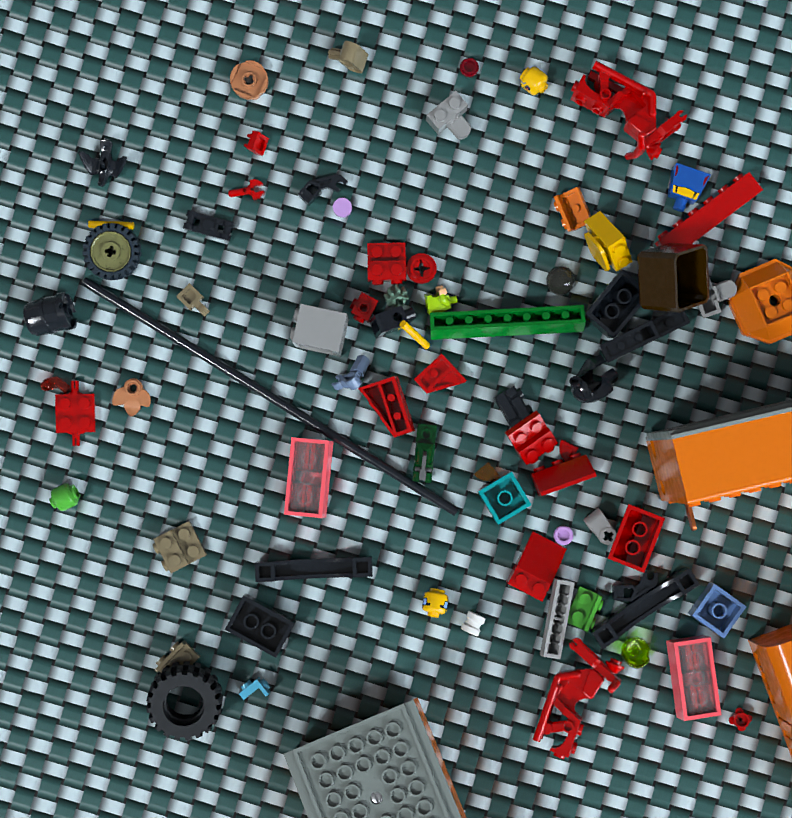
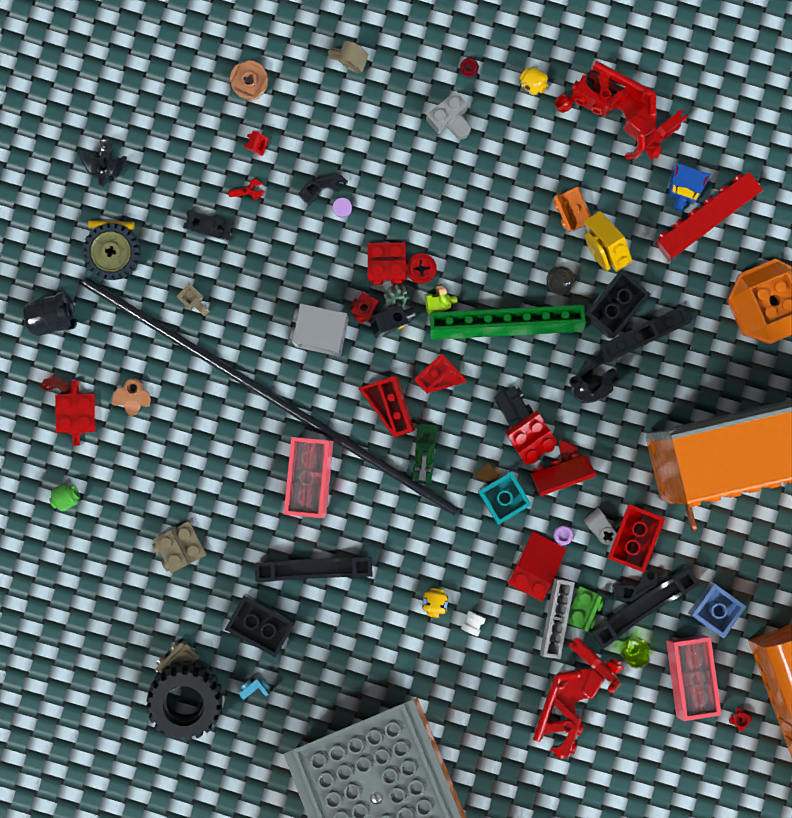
sand blue bar [331,355,370,390] -> none
yellow piece [400,320,430,349] -> none
dark brown plate [637,243,709,312] -> none
light grey brick [699,278,737,318] -> none
none -> red plate [555,94,572,113]

